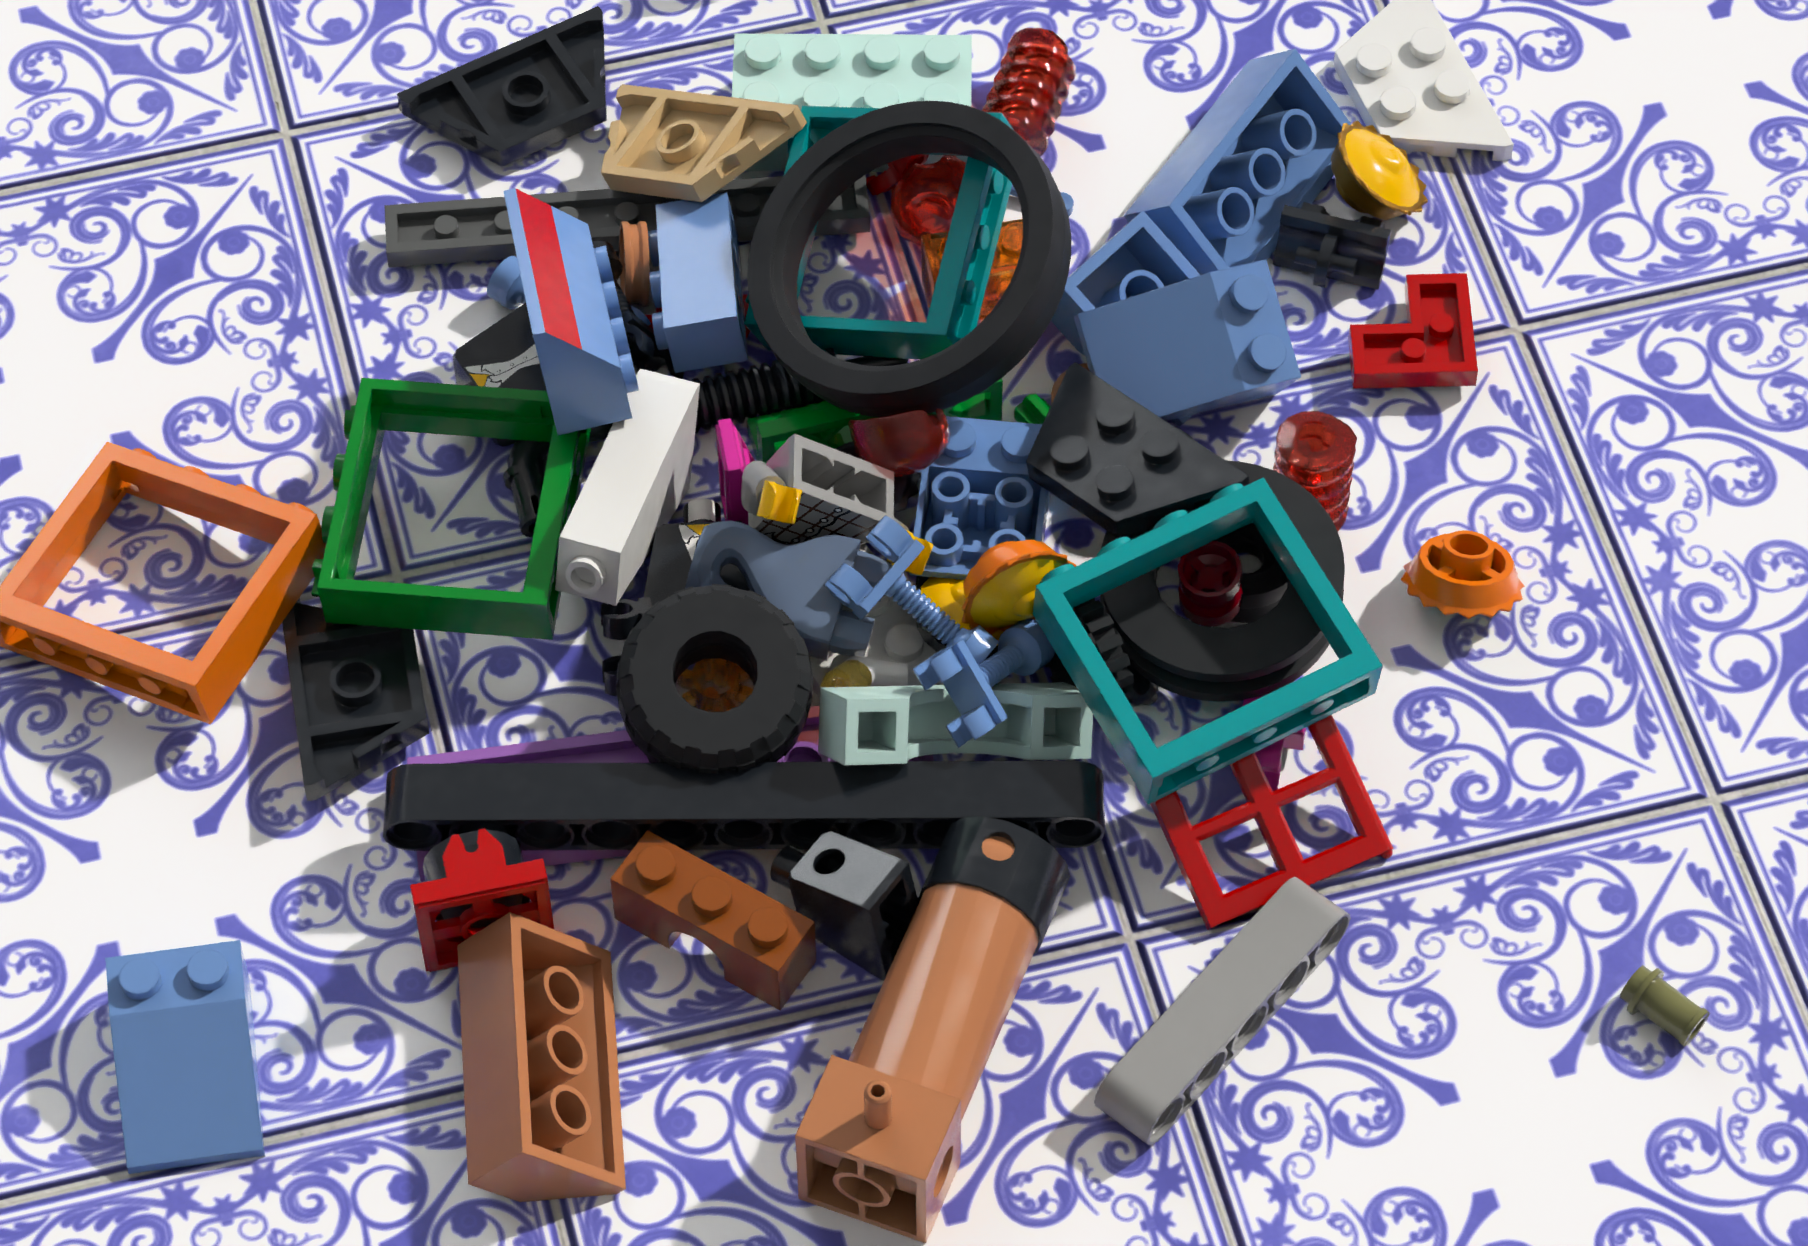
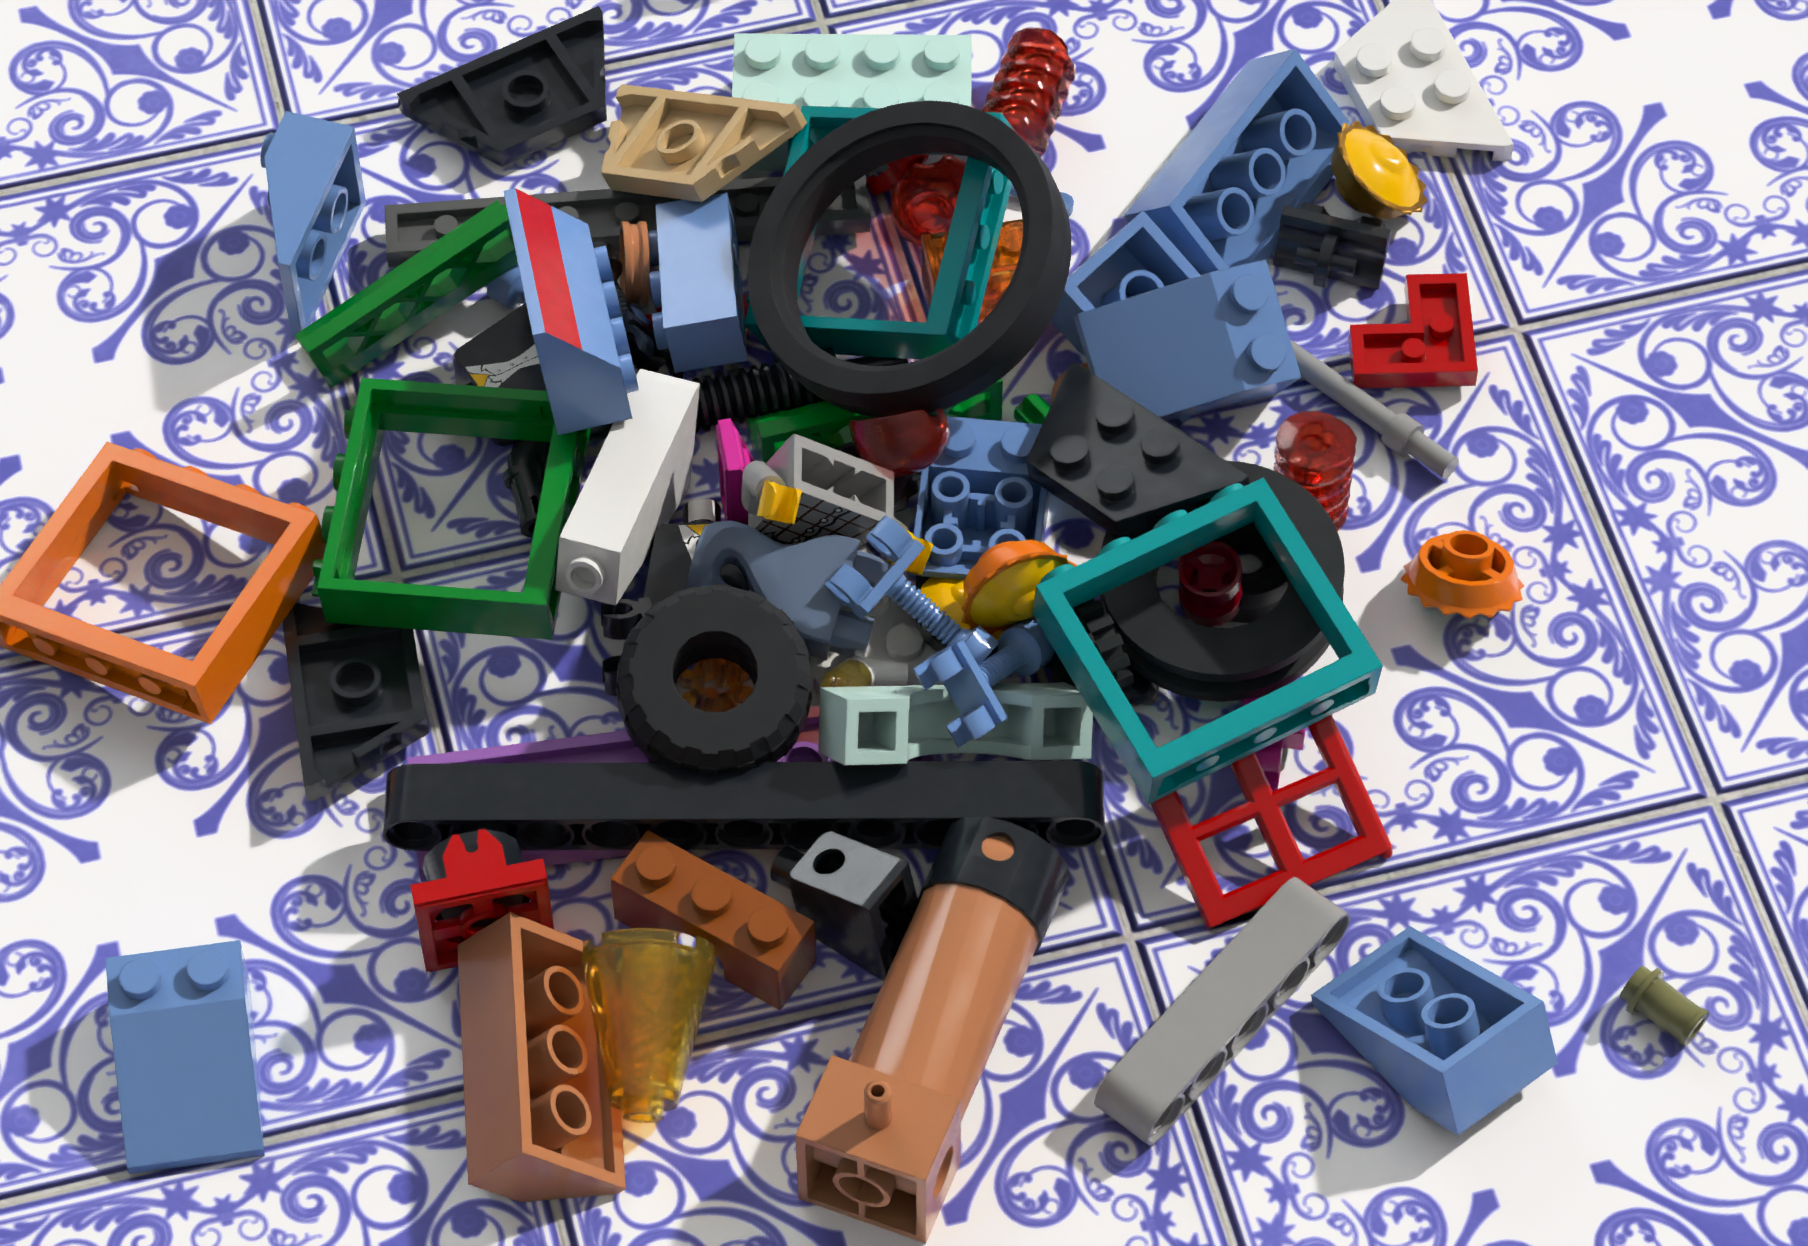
none -> medium blue slope [260,111,366,339]
none -> green fence [294,200,518,388]
none -> clear yellow cone [581,928,716,1123]
none -> light grey bar [1290,339,1459,479]
none -> medium blue slope [1311,926,1558,1135]

